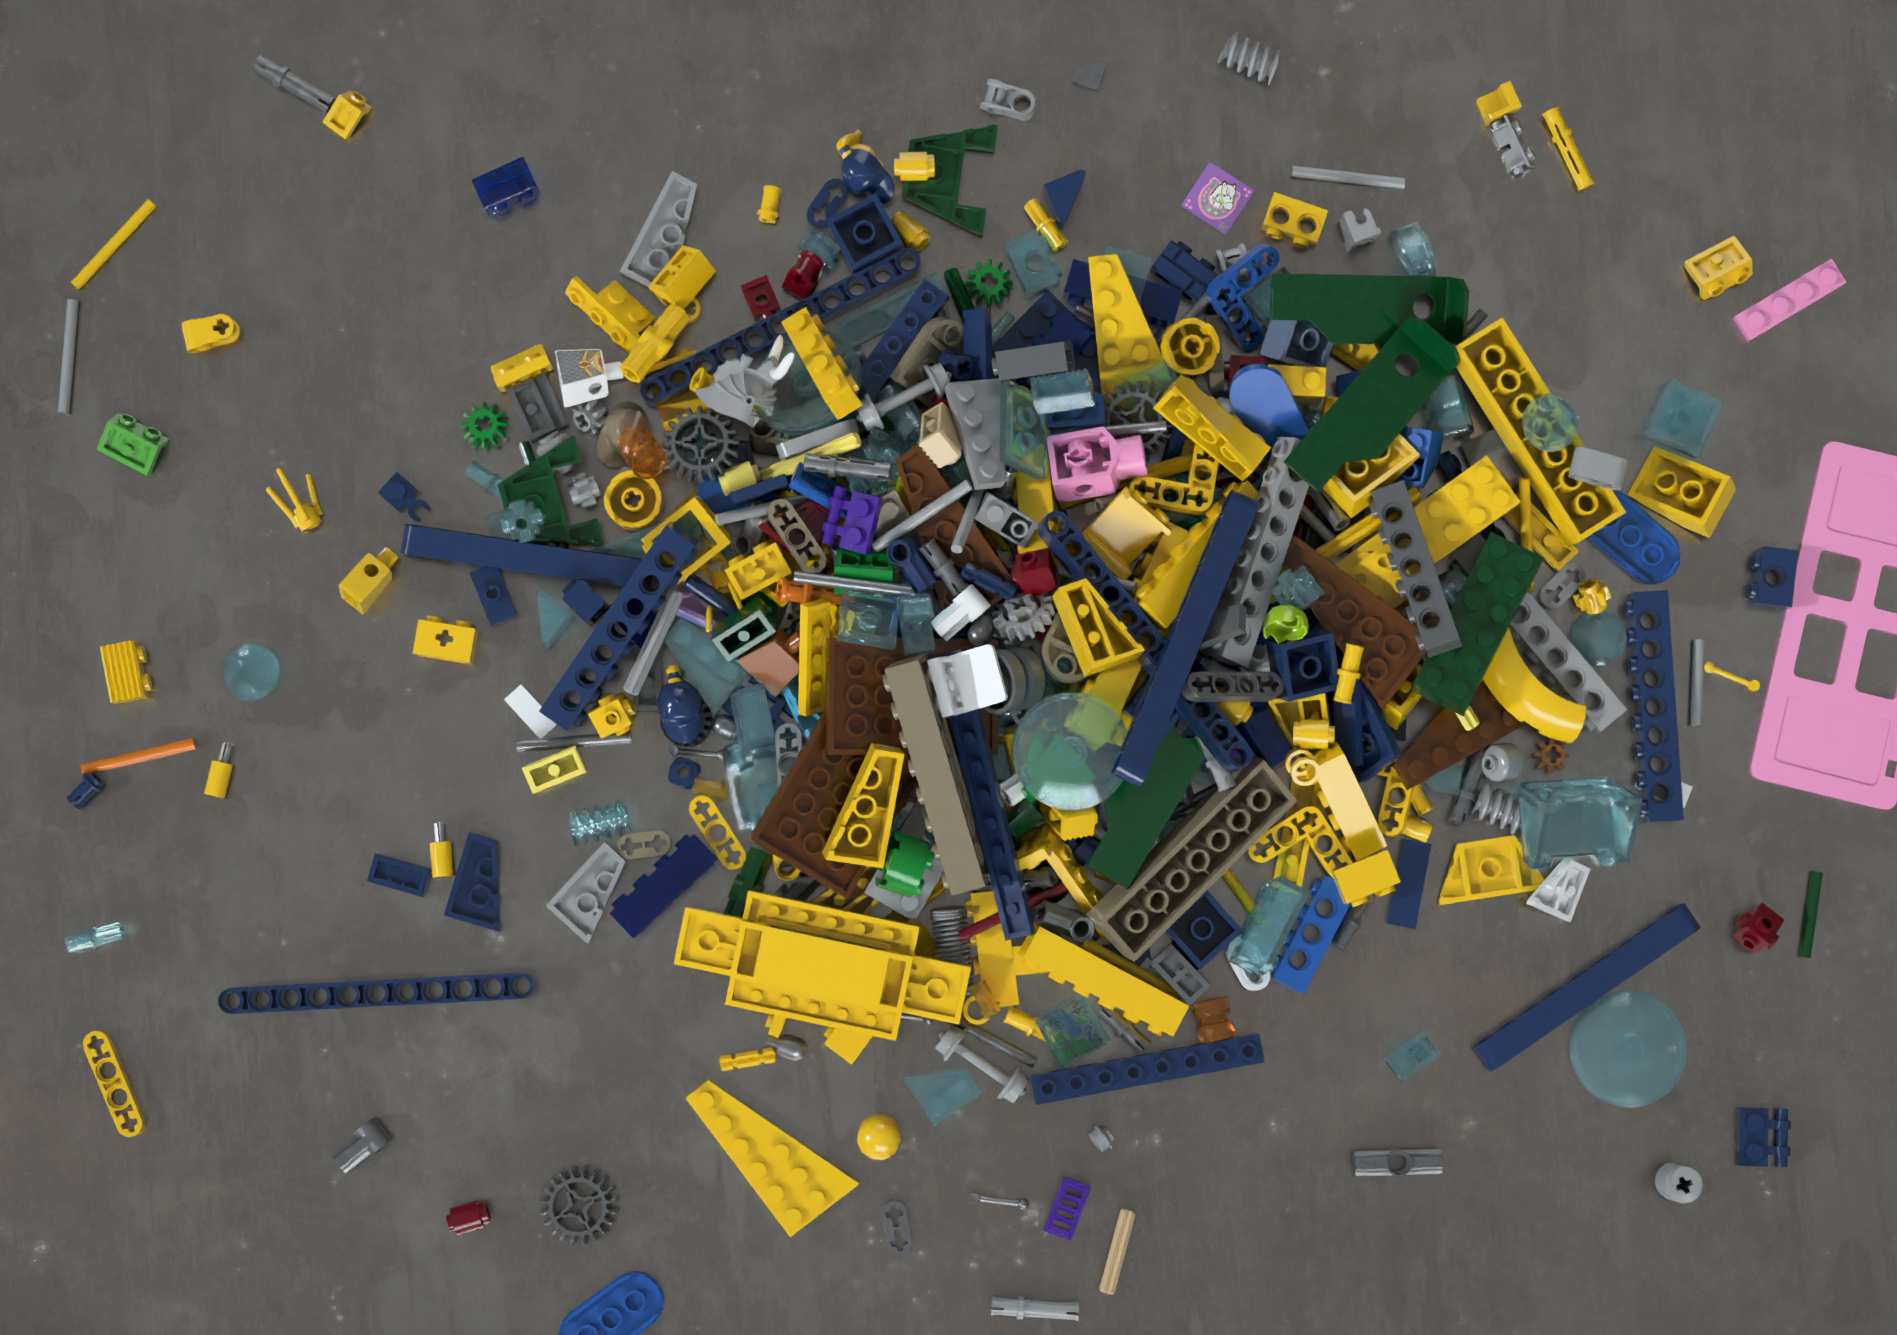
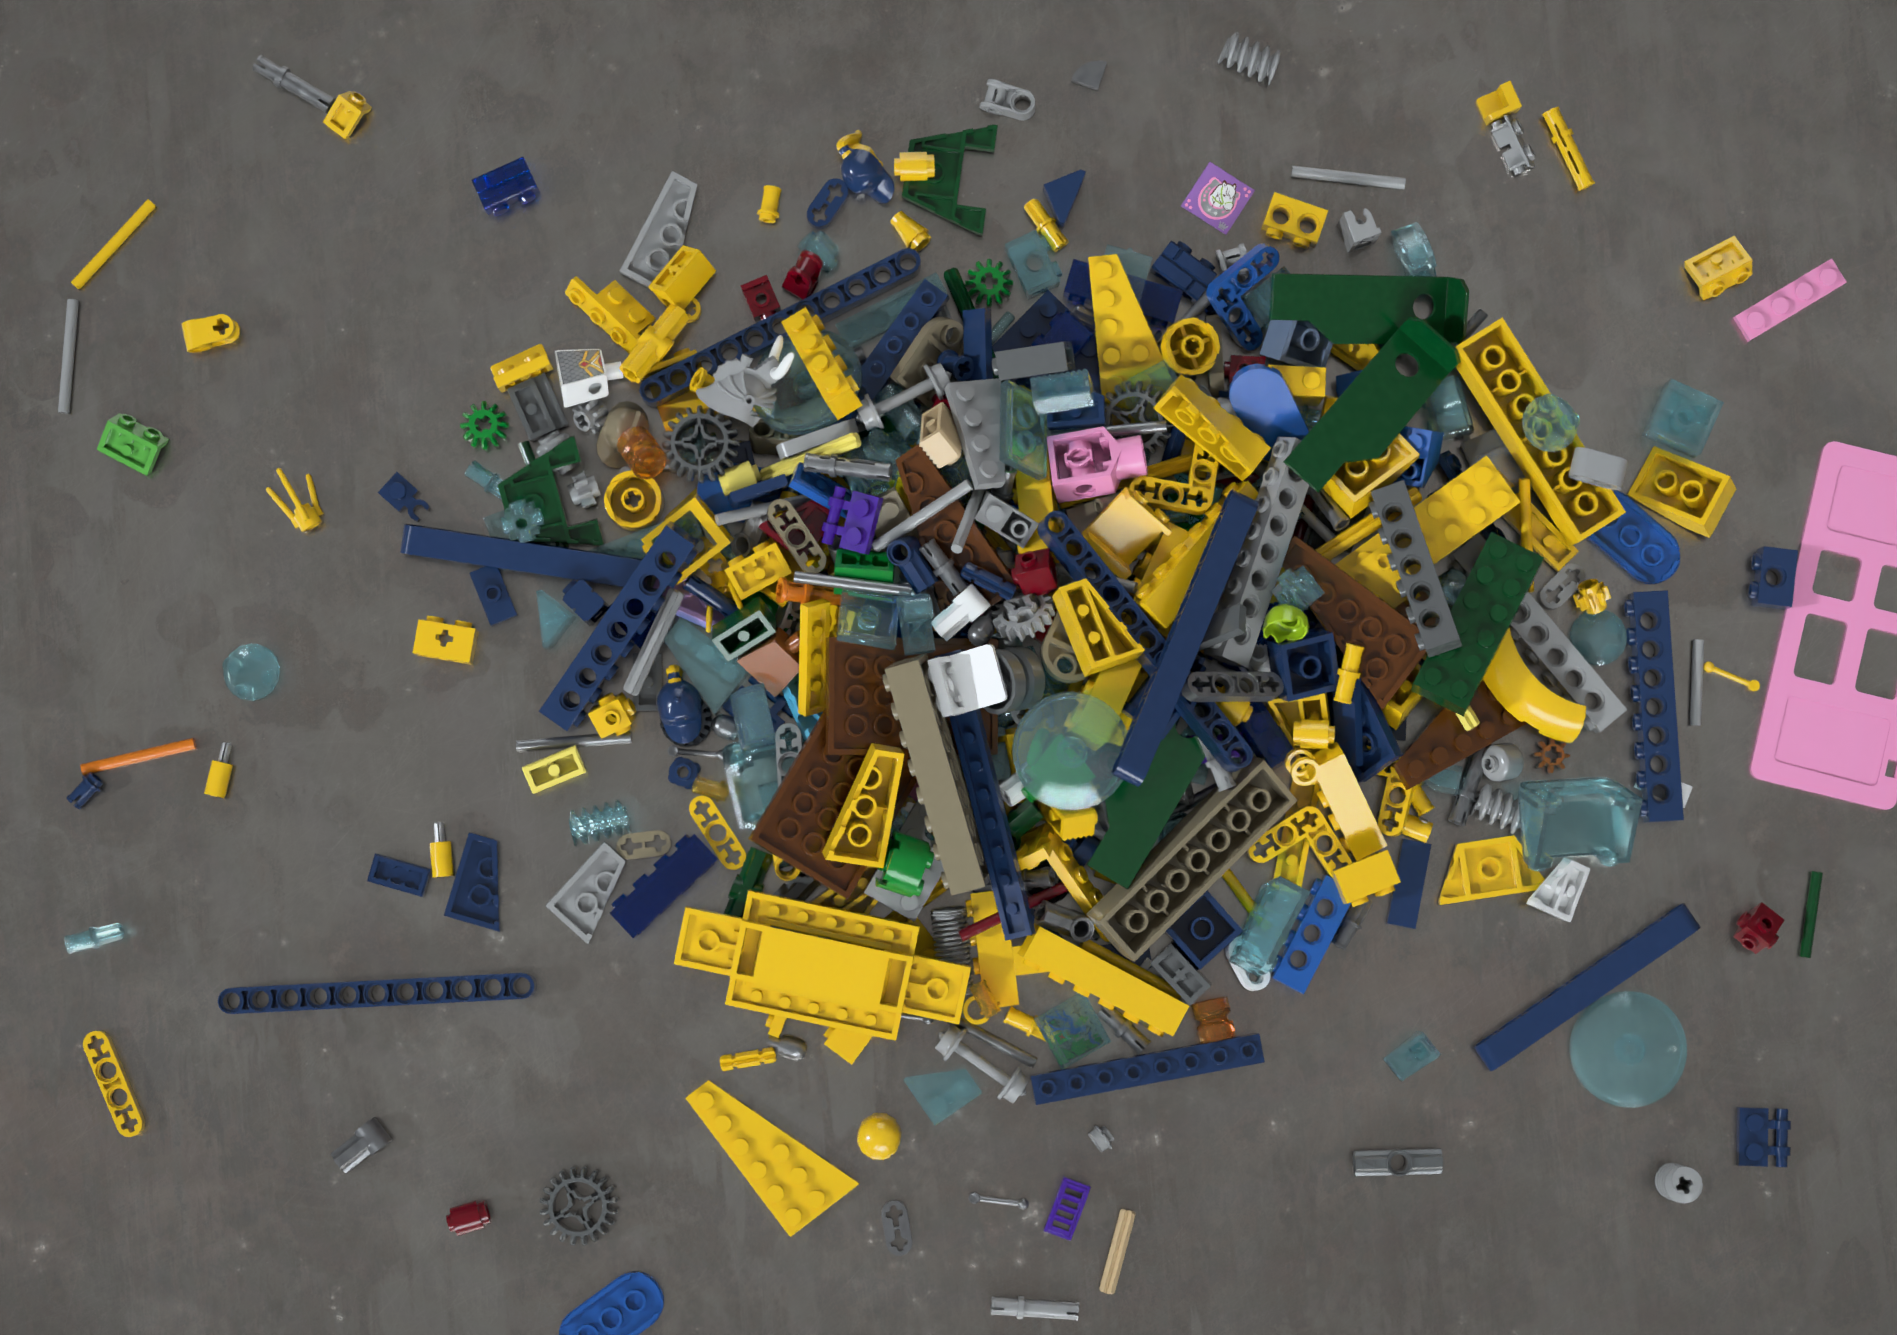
yellow brick [100,640,152,705] -> none
yellow torso [338,547,398,615] -> none
white sticker [504,685,557,738] -> none
dark blue brick [825,193,903,275] -> none

